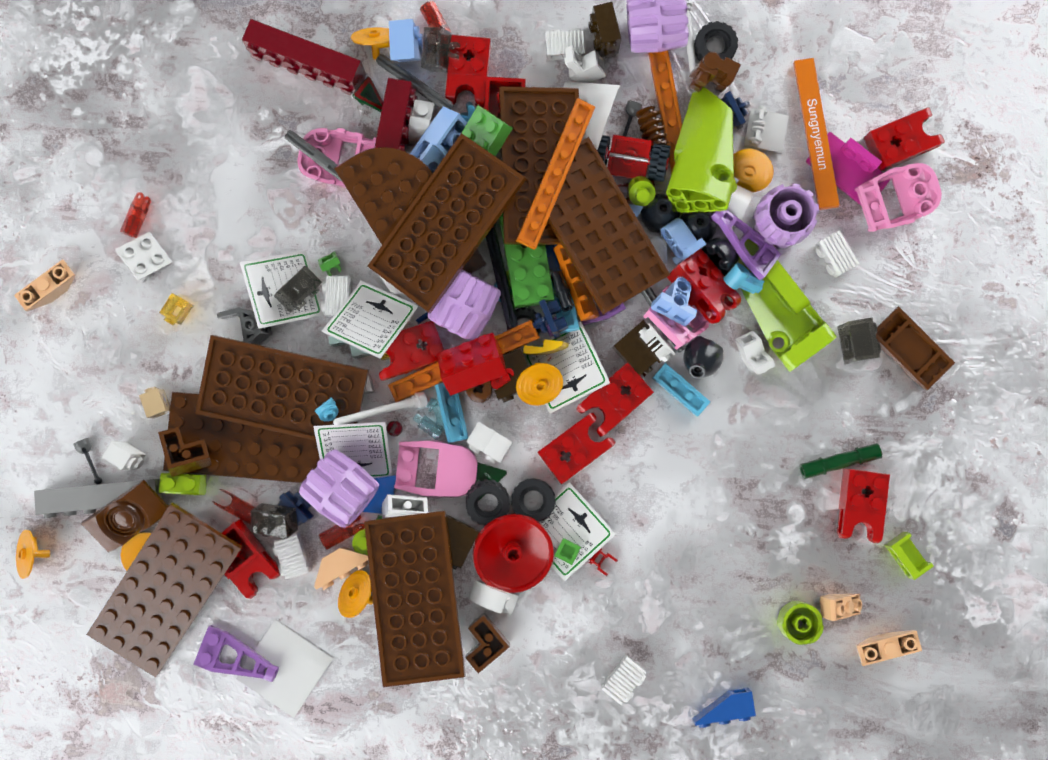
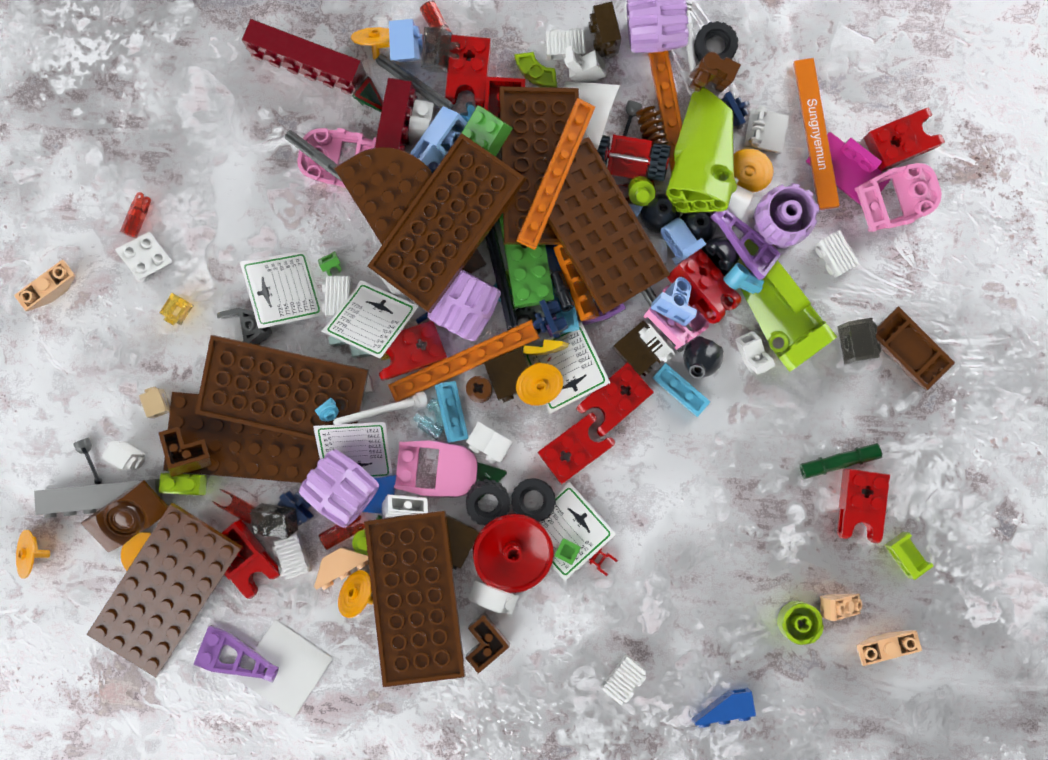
clear smoke brick [274,265,322,313] -> none
dark red hinge [386,421,403,437] -> none
red brick [437,332,507,396] -> none
red piece [491,368,514,389] -> none
none -> lime tile [514,52,558,88]

